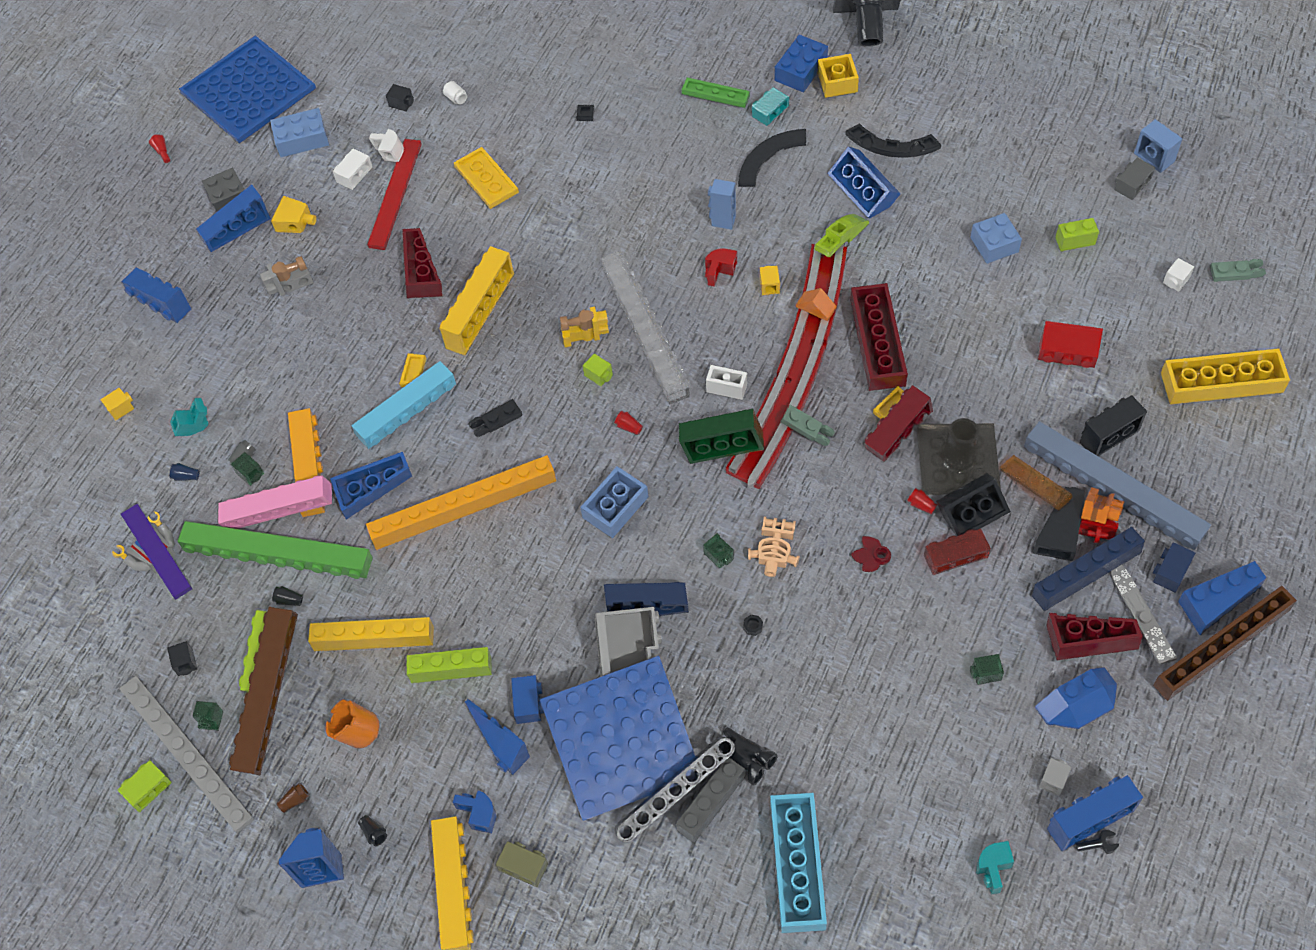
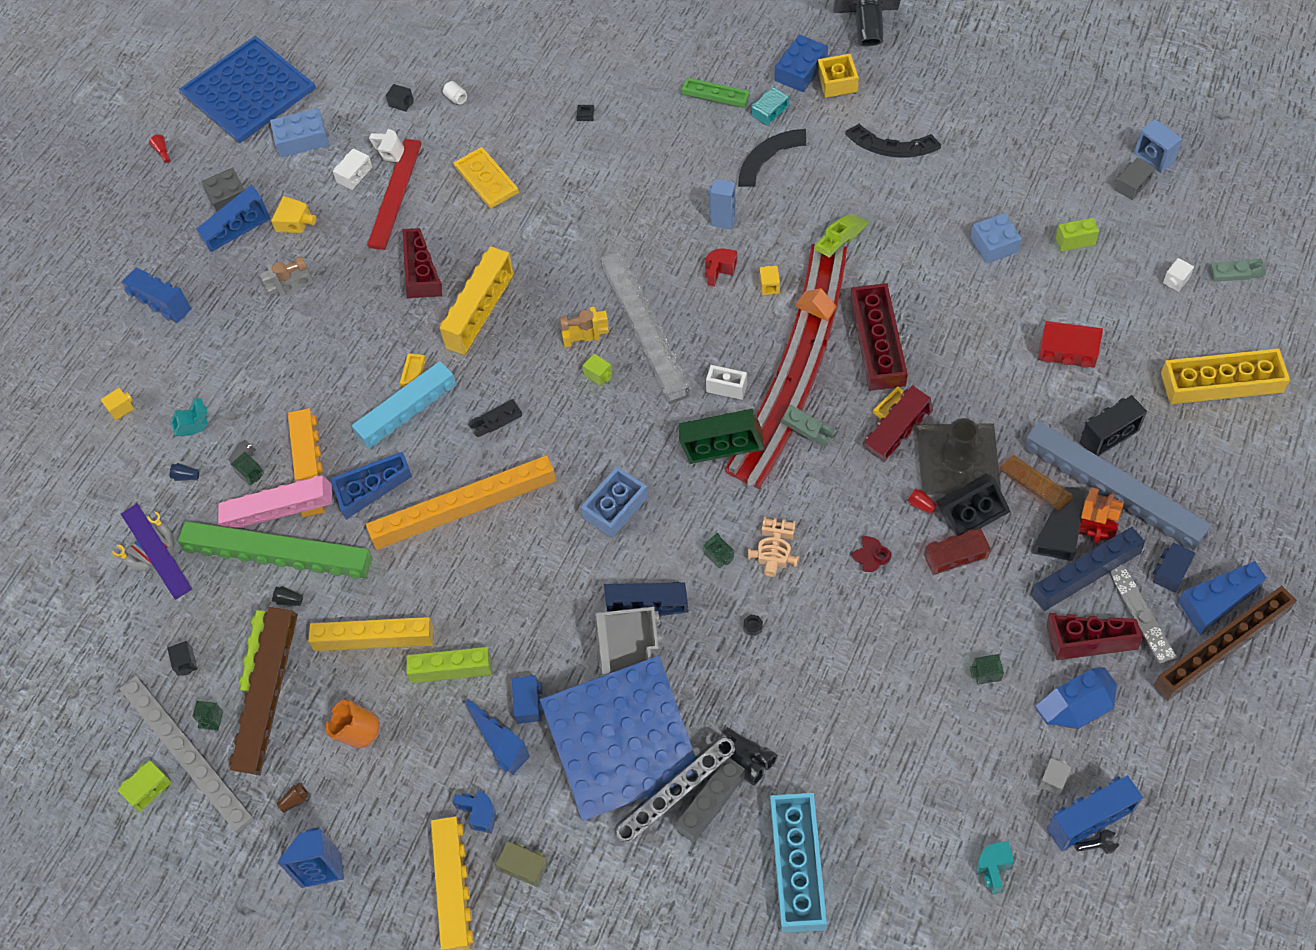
black cone [358,815,387,846] -> none
red cone [614,411,643,435] -> none
blue slope [827,146,901,218] -> none

